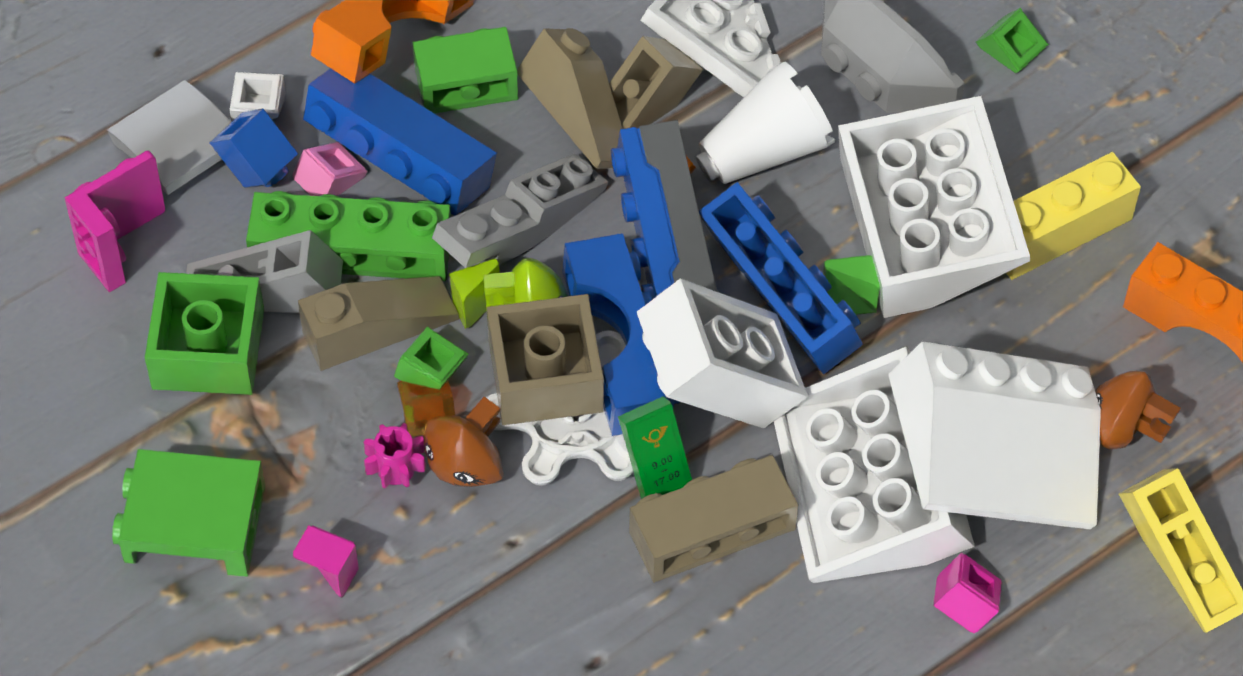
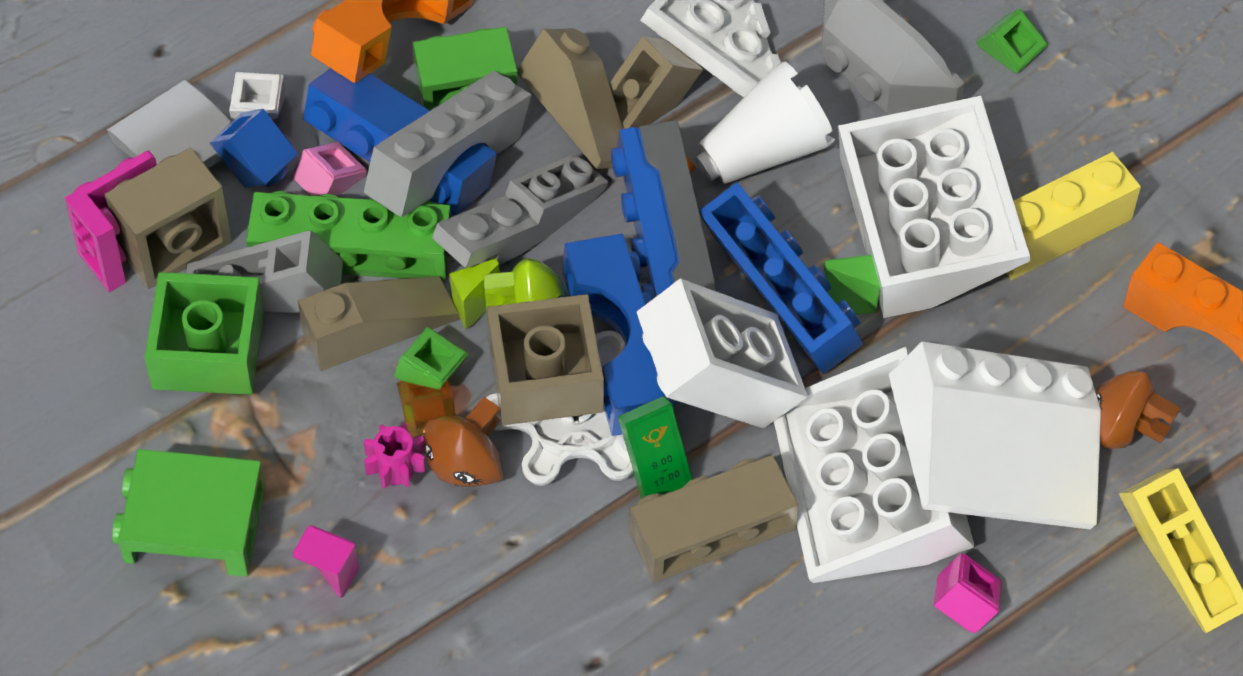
none -> dark tan brick [105,147,232,289]
none -> light grey arch [364,71,531,218]

